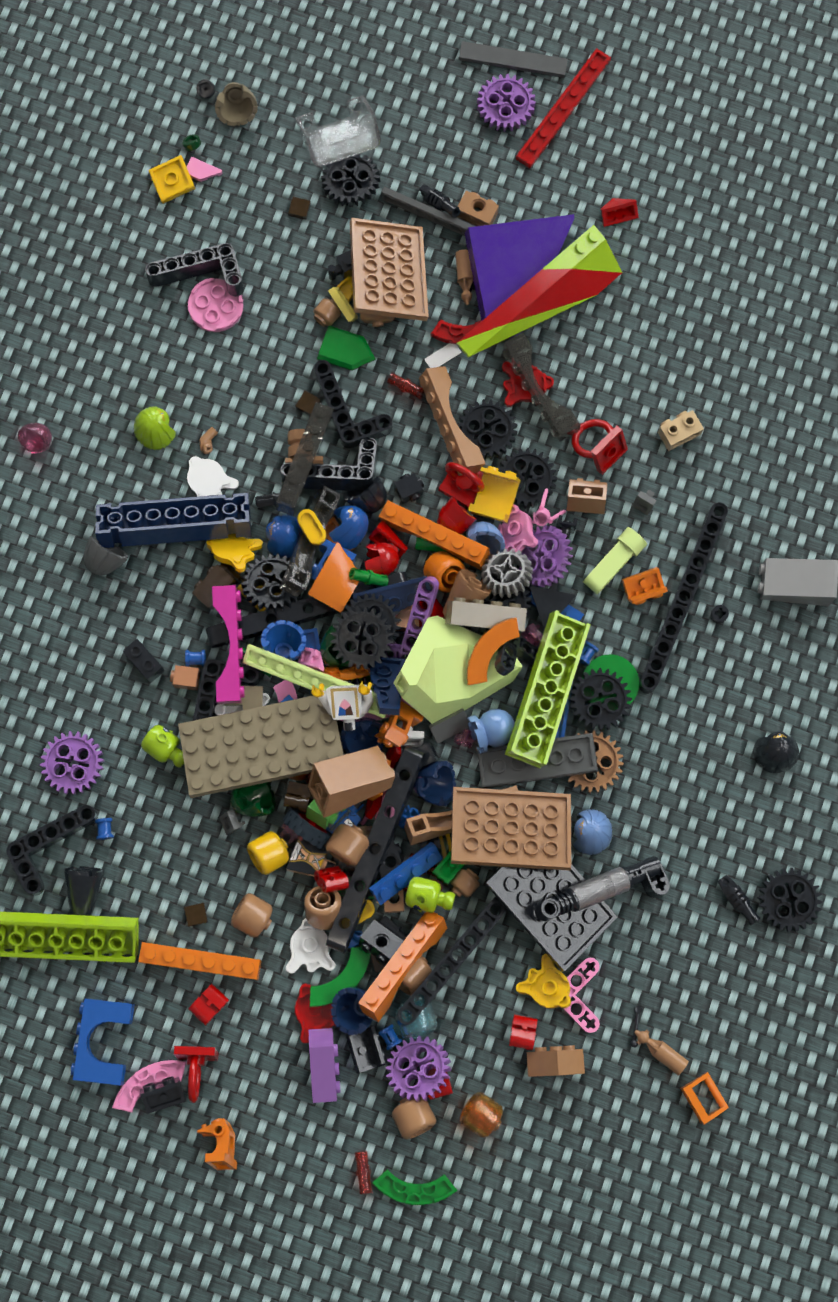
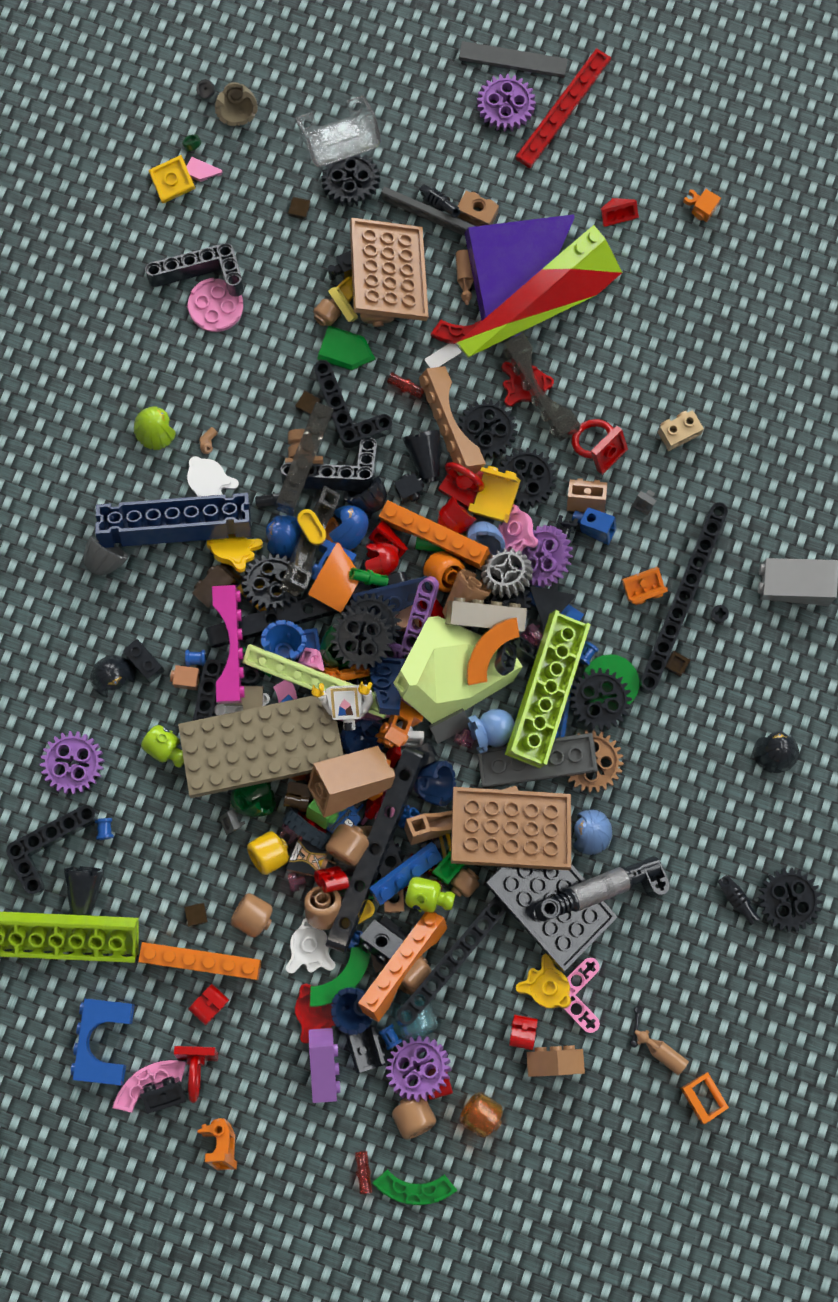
clear pink hat [17,423,52,453] -> none
bright pink plant [532,488,566,526] -> none
yellowish green beam [583,527,647,595] -> none
none -> black hair [90,655,135,698]
none -> clear pink tile [287,872,306,893]
none -> black cone [403,430,440,483]
none -> blue torso [572,508,617,545]
none -> dark brown tile [664,651,690,677]
none -> orange brick [683,189,721,222]

